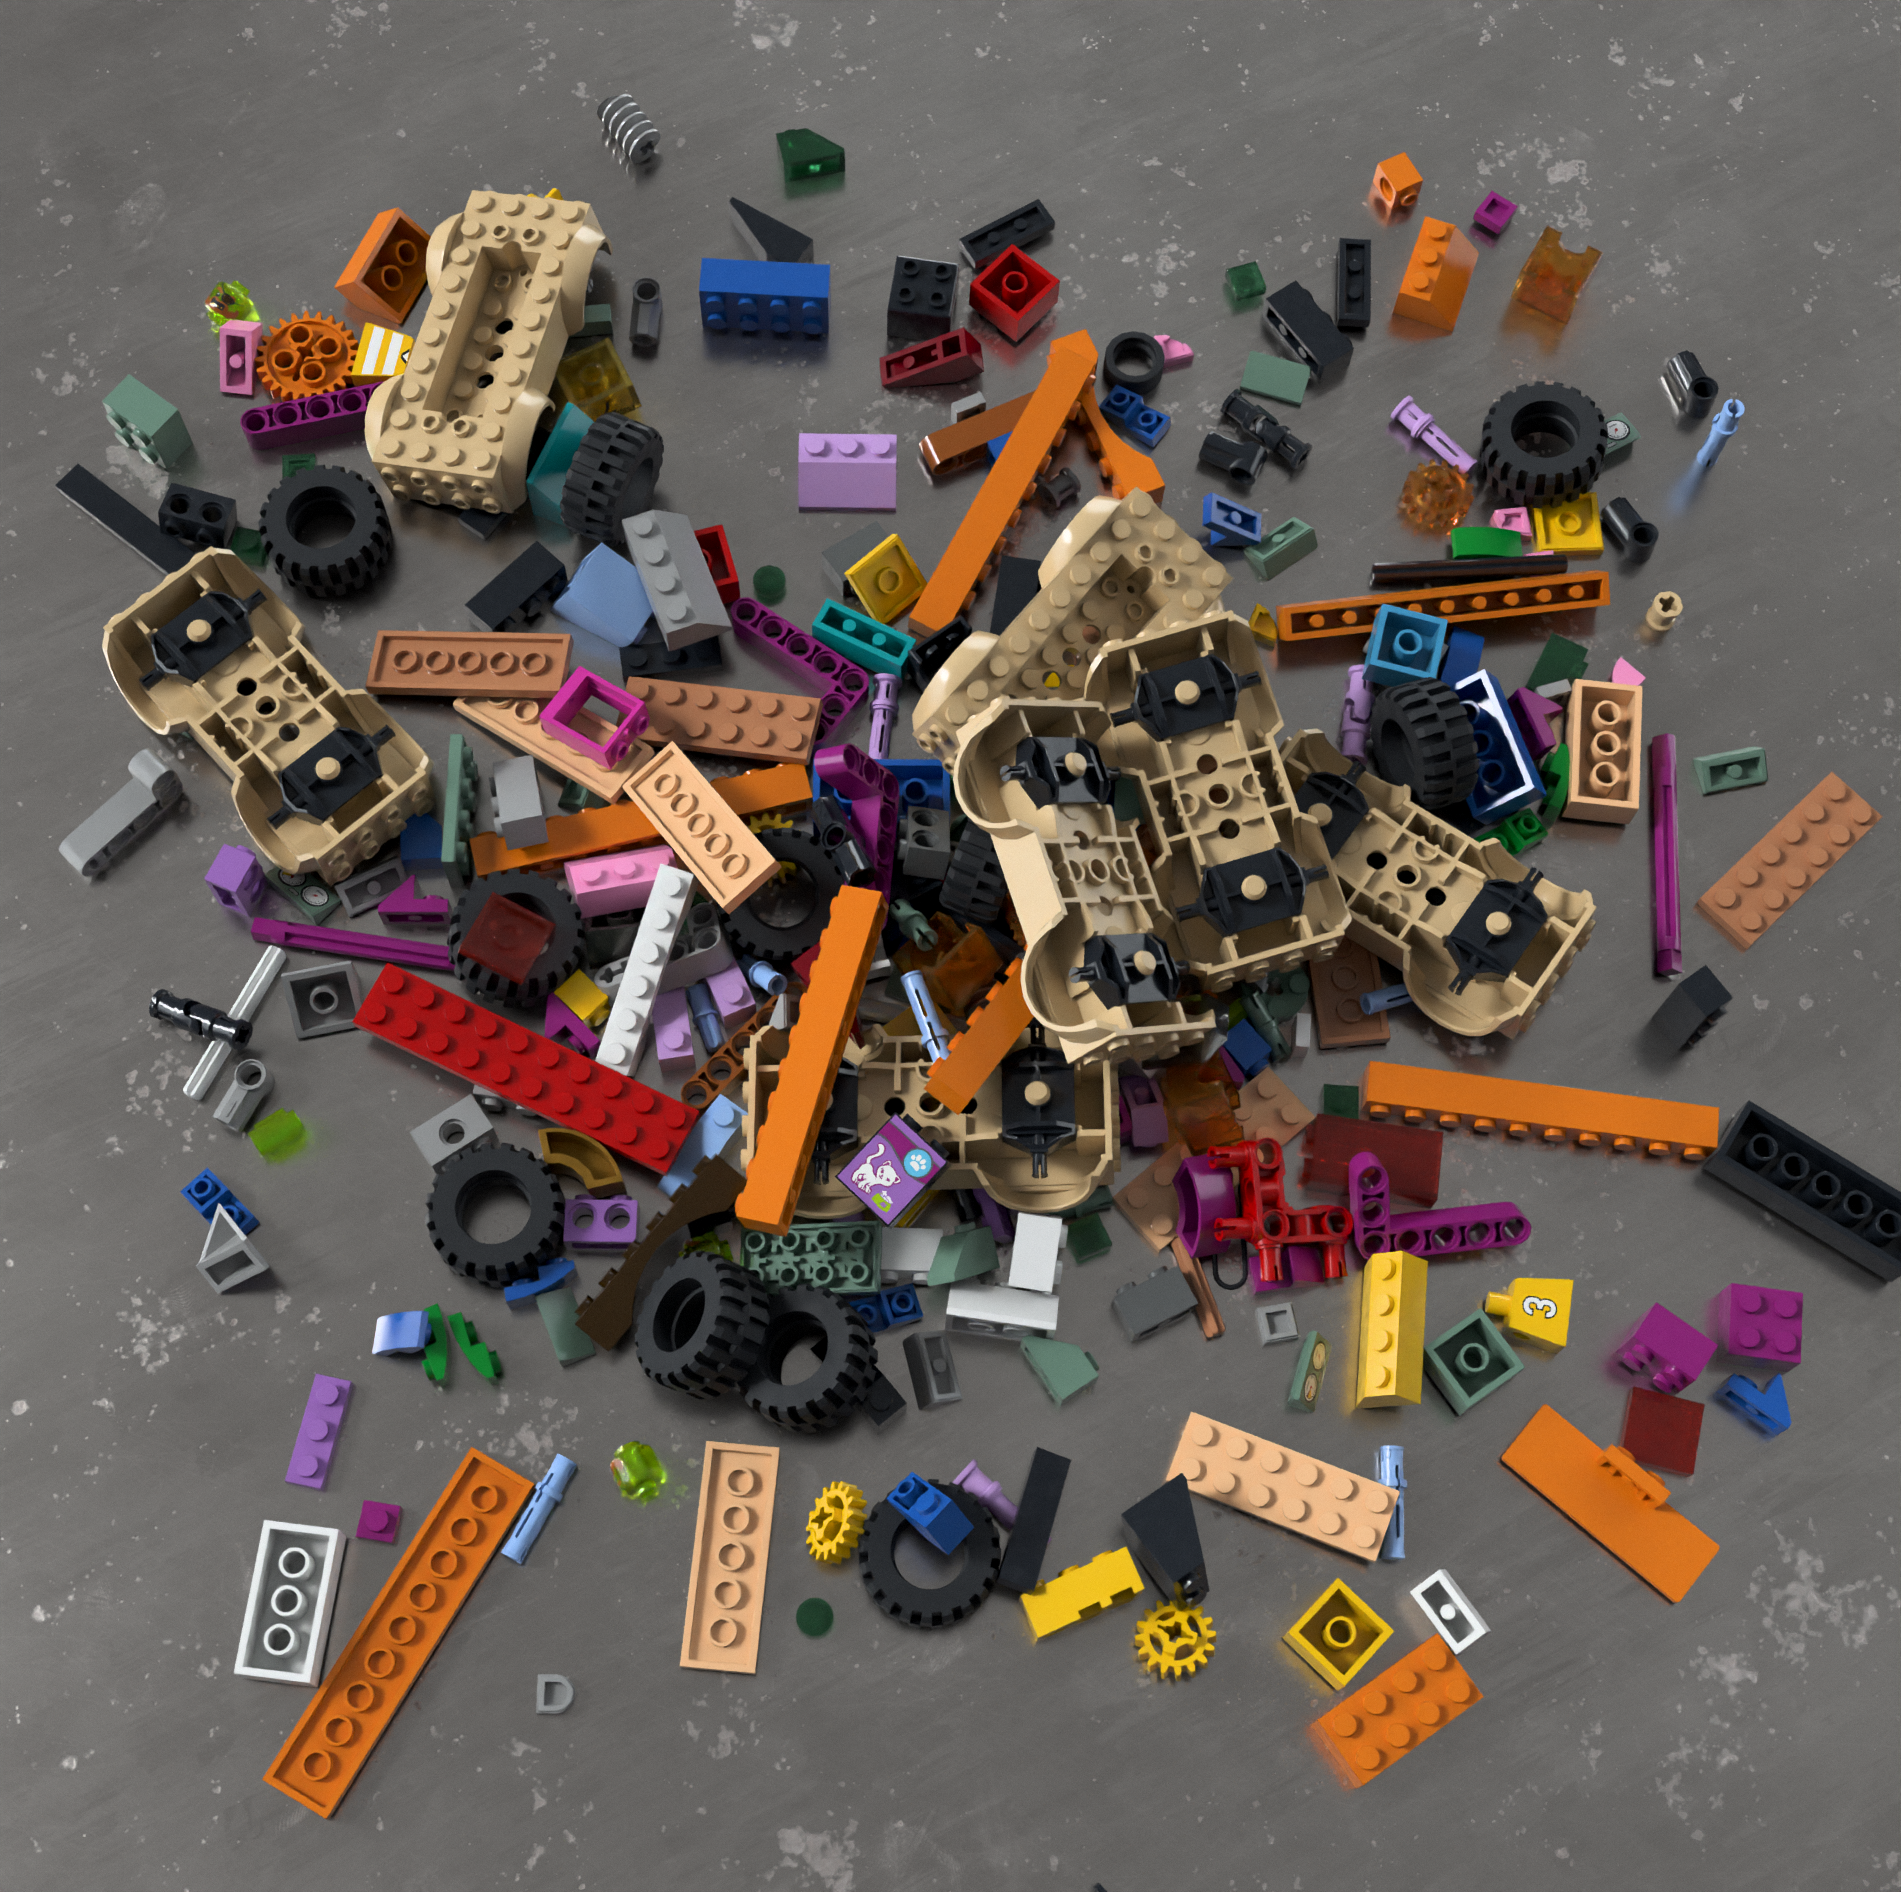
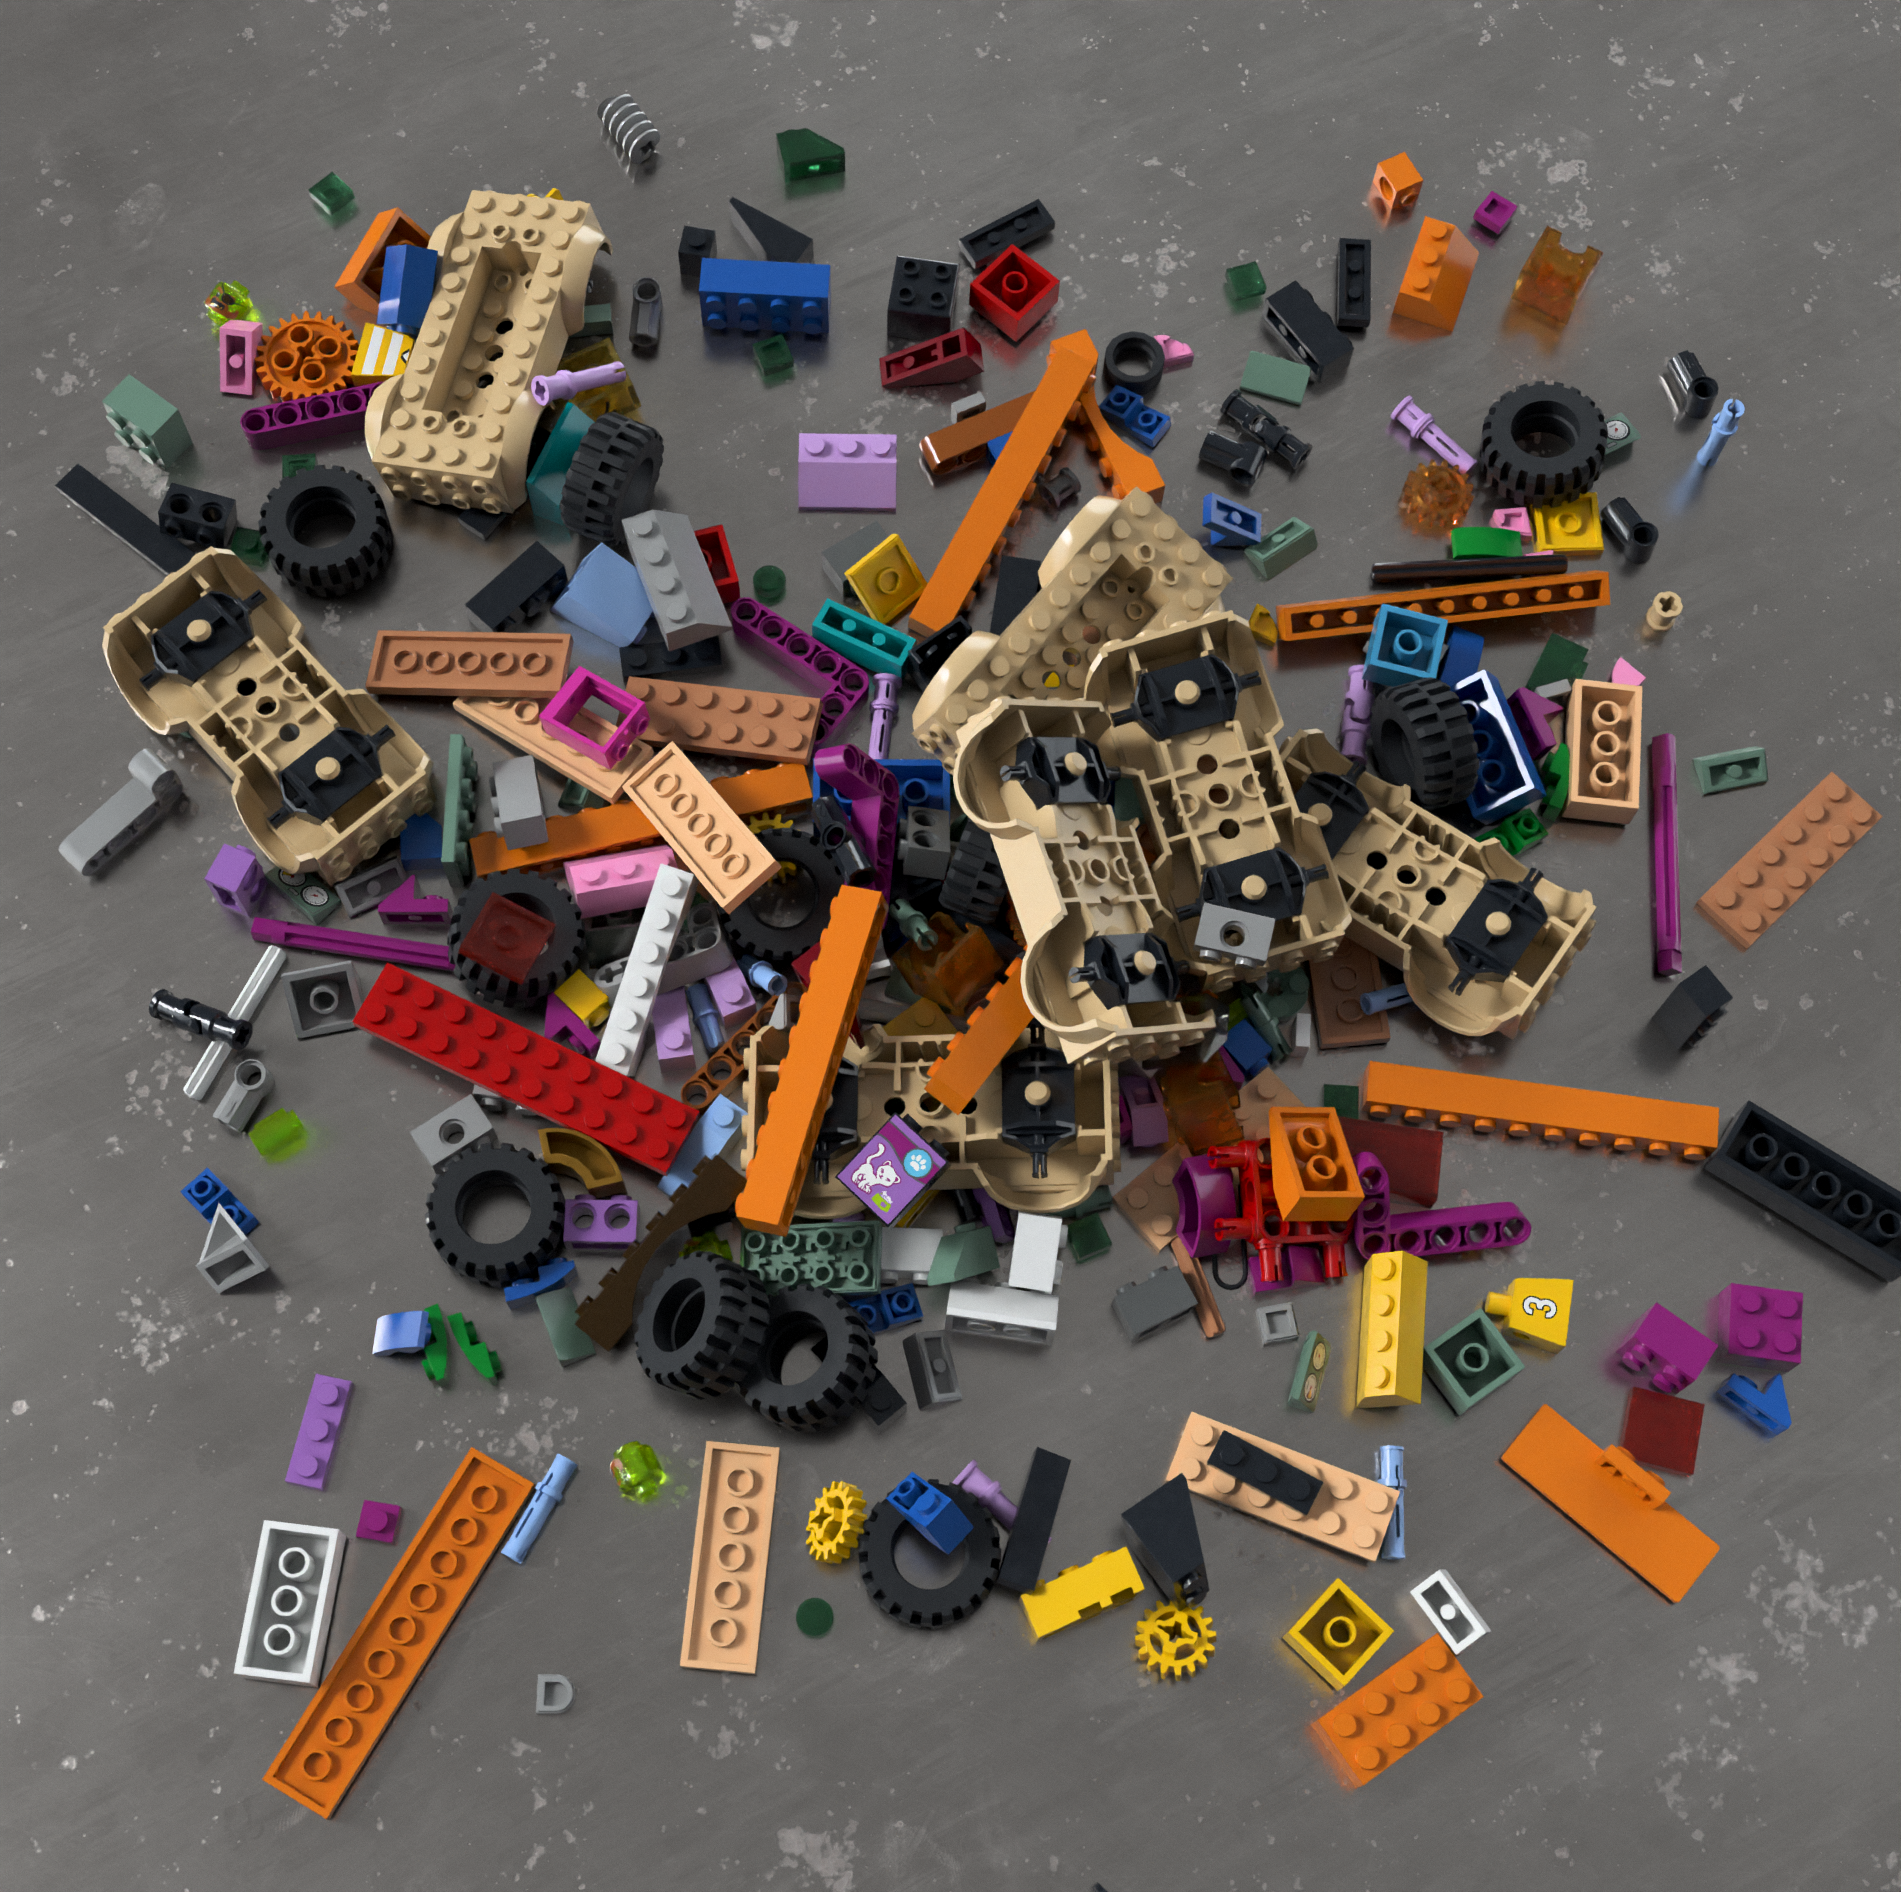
light blue pin [900,970,951,1063] -> none
sand green slope [1020,1335,1099,1406] -> none
none -> clear green plate [309,171,355,216]
none -> blue brick [377,244,438,335]
none -> lavender pin [531,361,626,405]
none -> black brick [678,225,717,277]
none -> clear green plate [752,334,794,377]
none -> light grey brick [1193,903,1276,970]
none -> black plate [1207,1430,1323,1517]
none -> orange slope [1269,1107,1365,1221]

